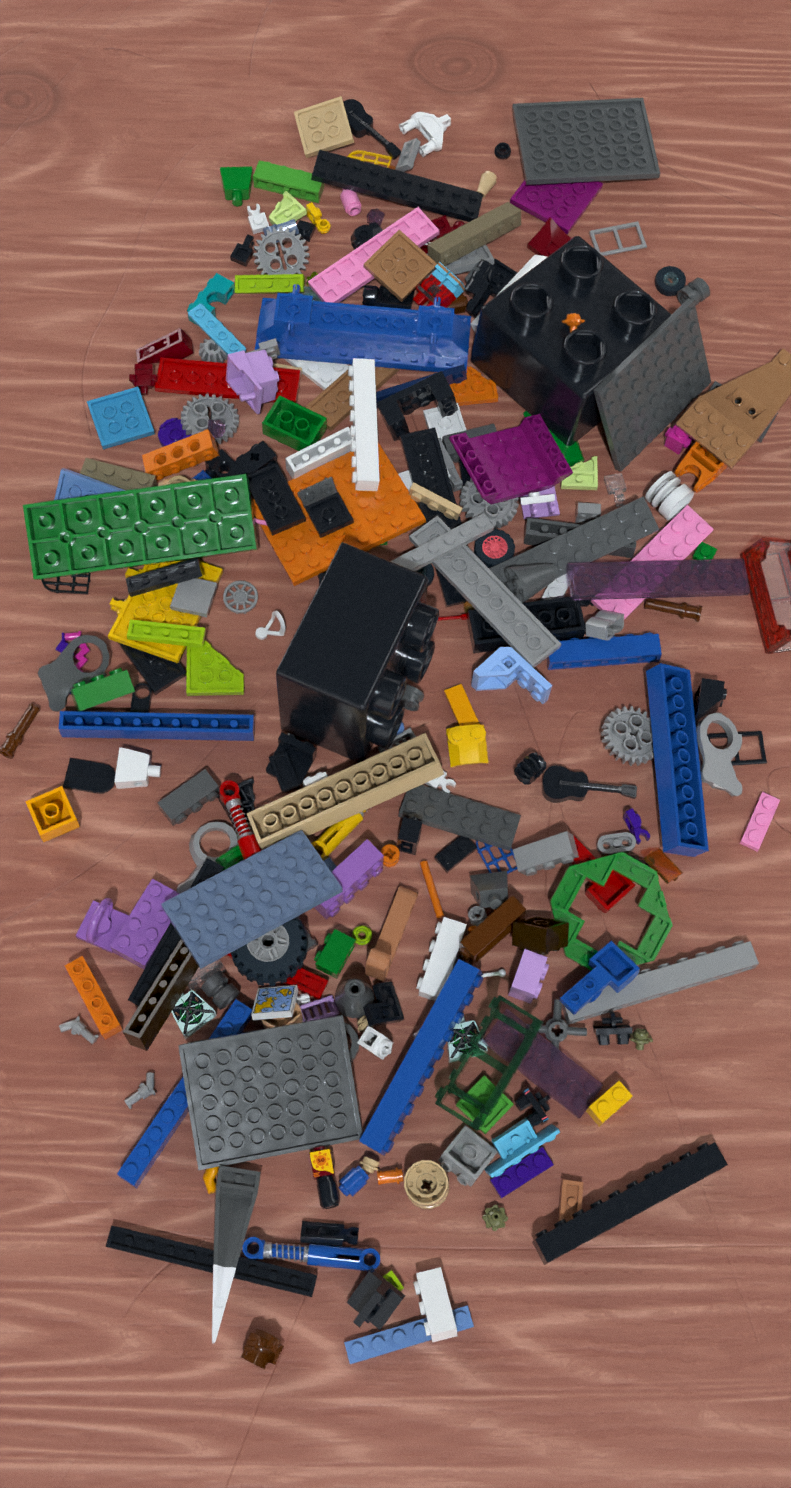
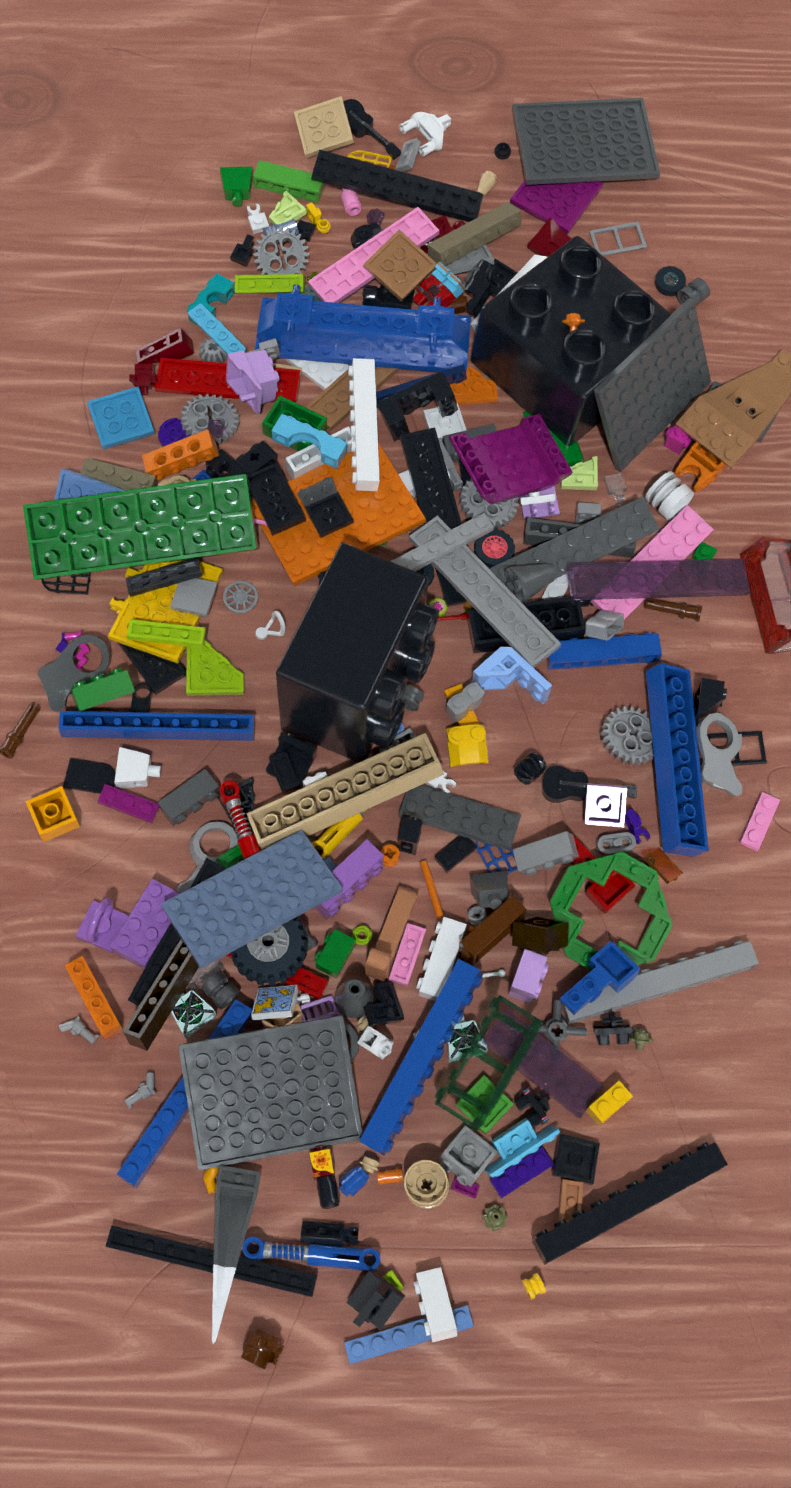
tan plate [409,482,463,520] -> none
none -> magenta plate [97,784,159,824]
none -> medium azure arch [272,414,347,469]
none -> bright pink plate [389,923,426,987]
none -> tile [429,598,447,617]
none -> light grey brick [446,682,485,722]
none -> magenta piece [450,1177,480,1199]
none -> yellow wheel [521,1273,546,1300]
none -> black plate [552,1134,600,1185]
none -> brick [584,783,627,827]

